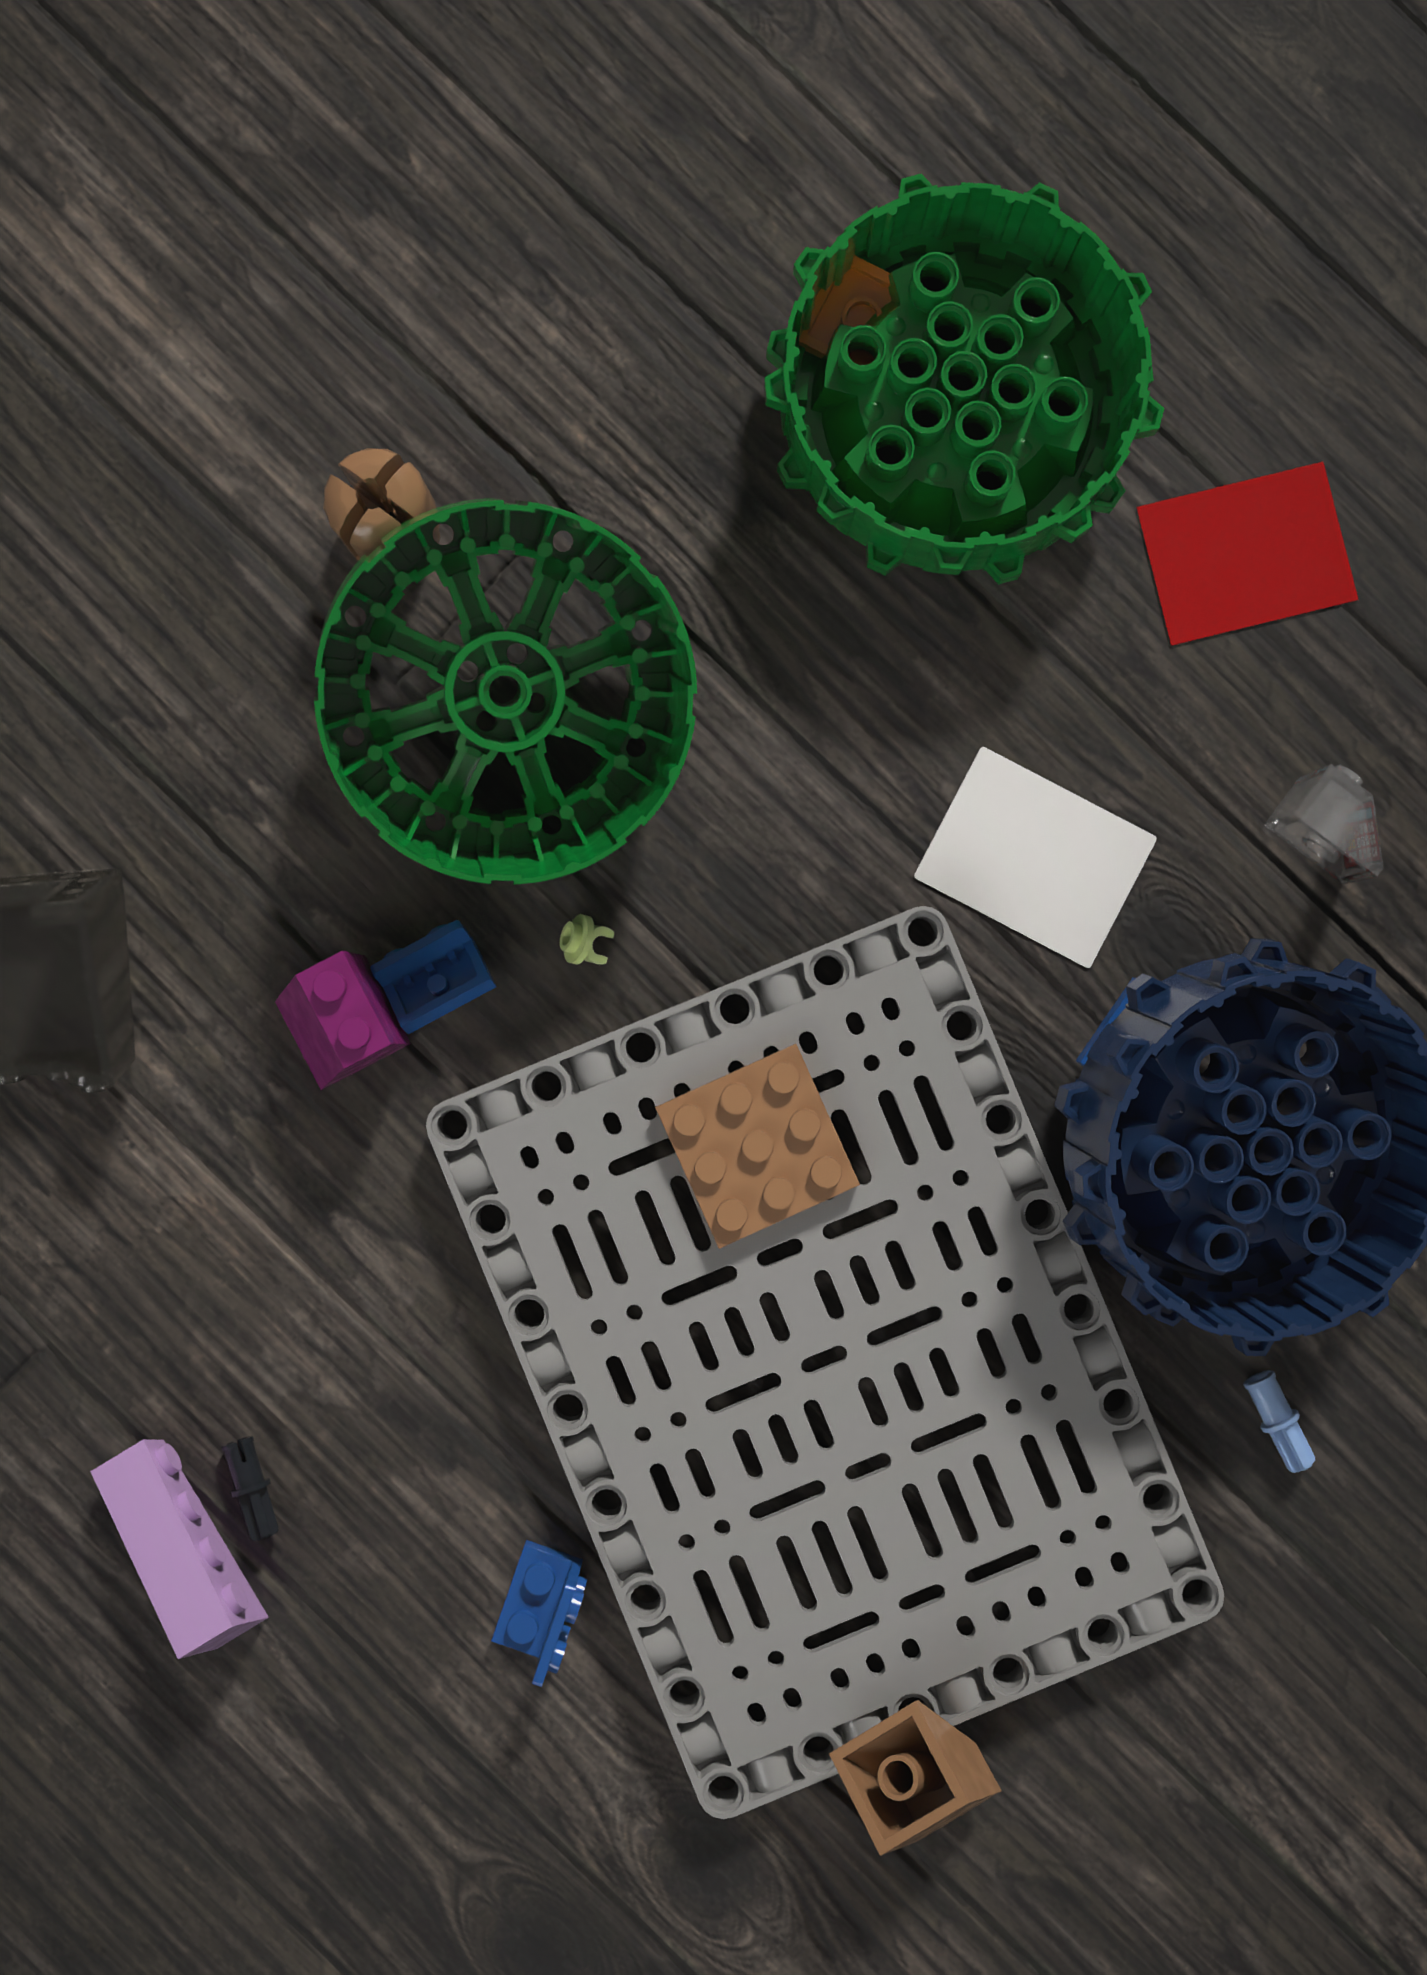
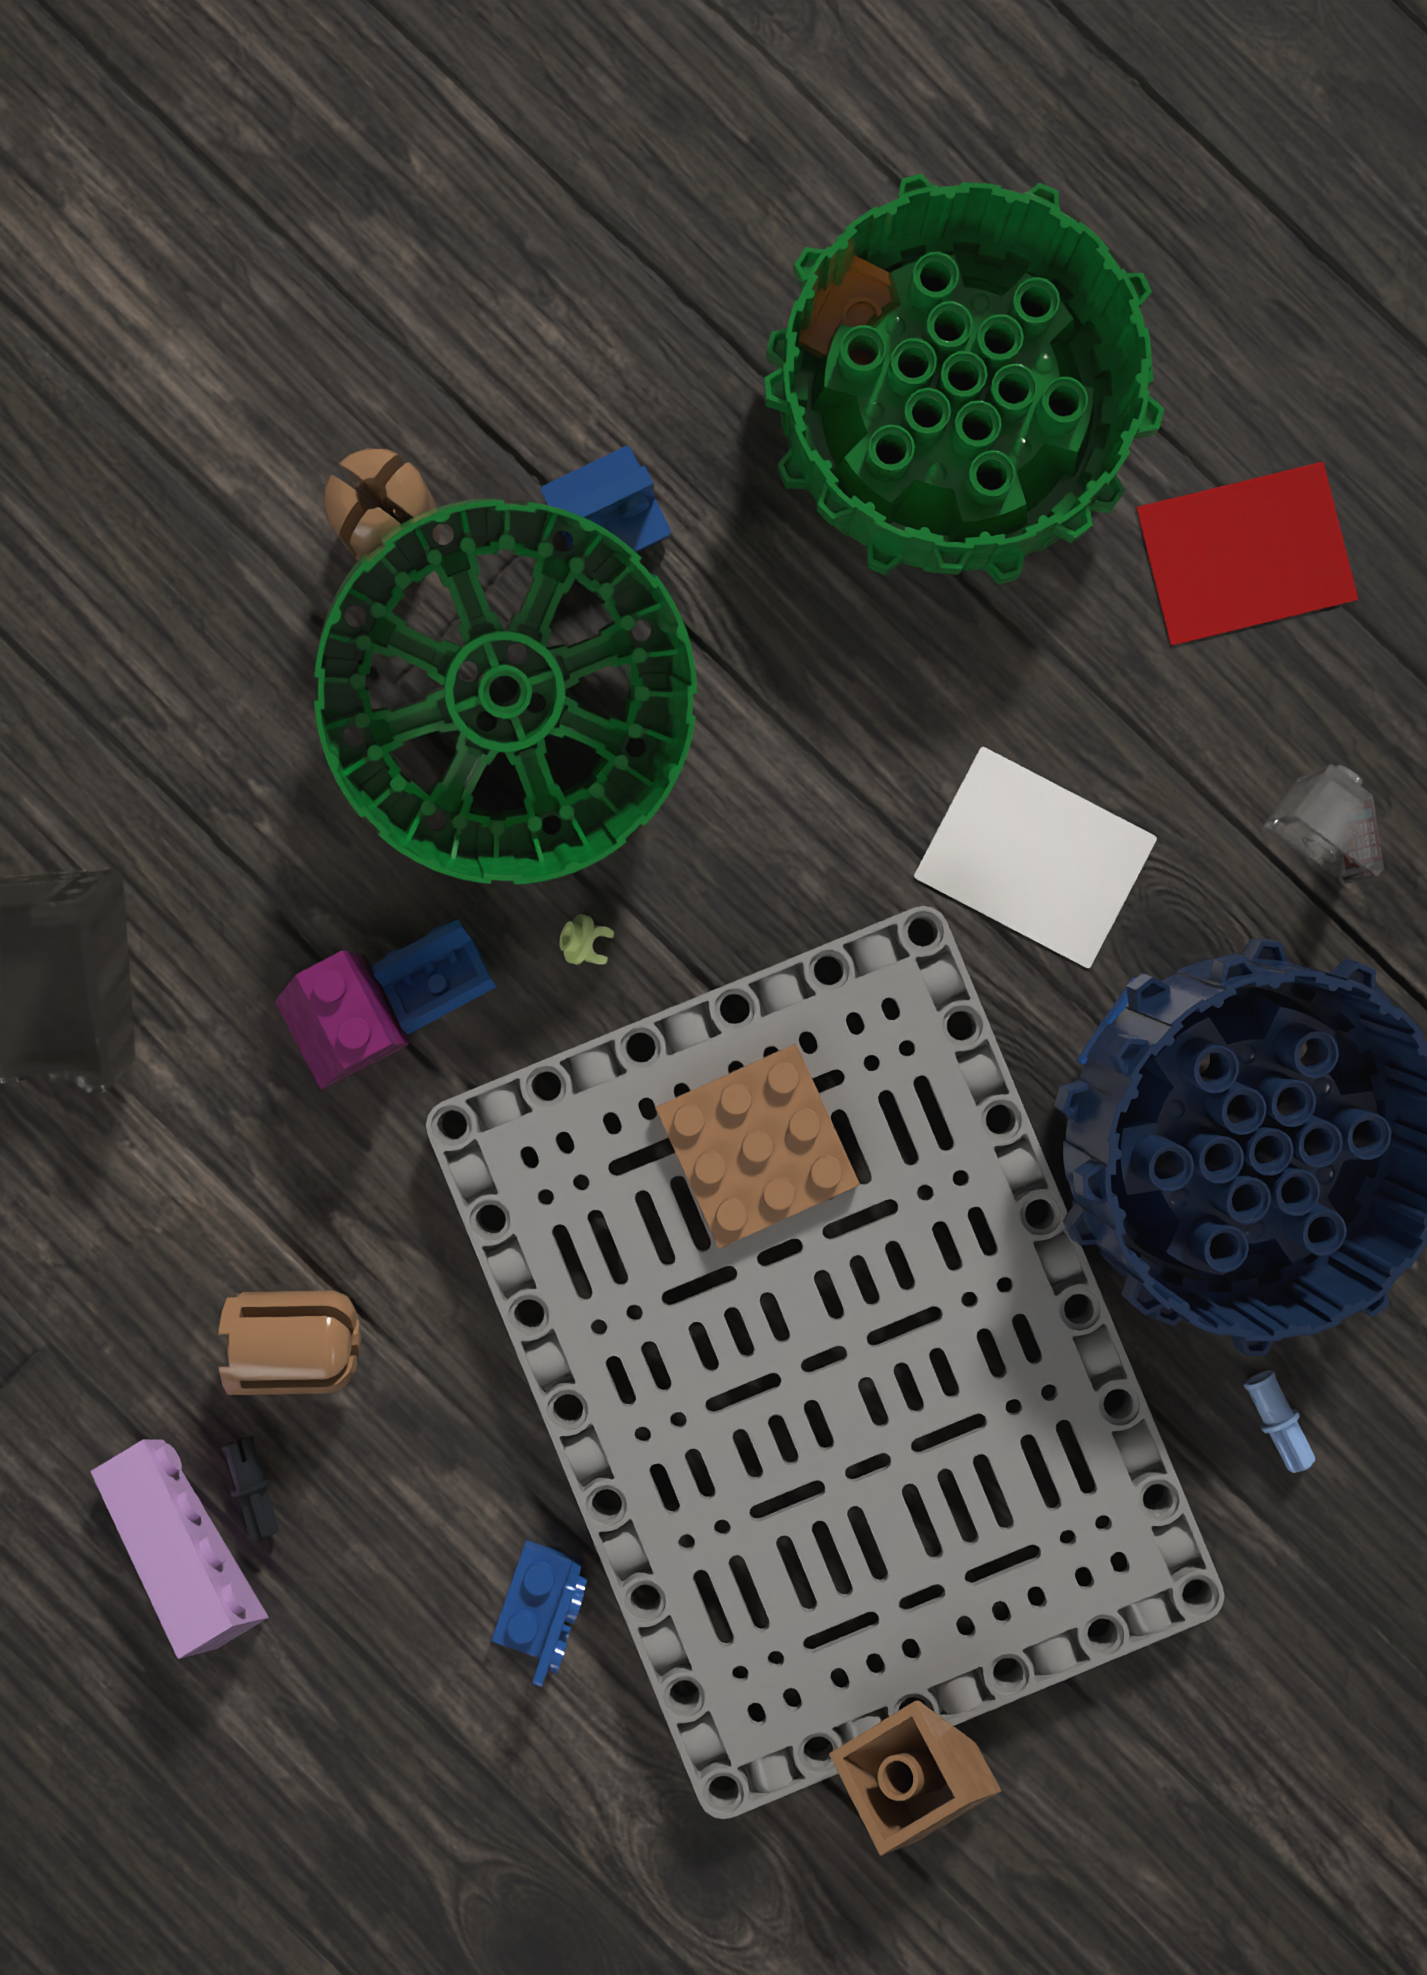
none -> medium nougat cylinder [218,1290,361,1395]
none -> blue bracket [541,446,671,553]

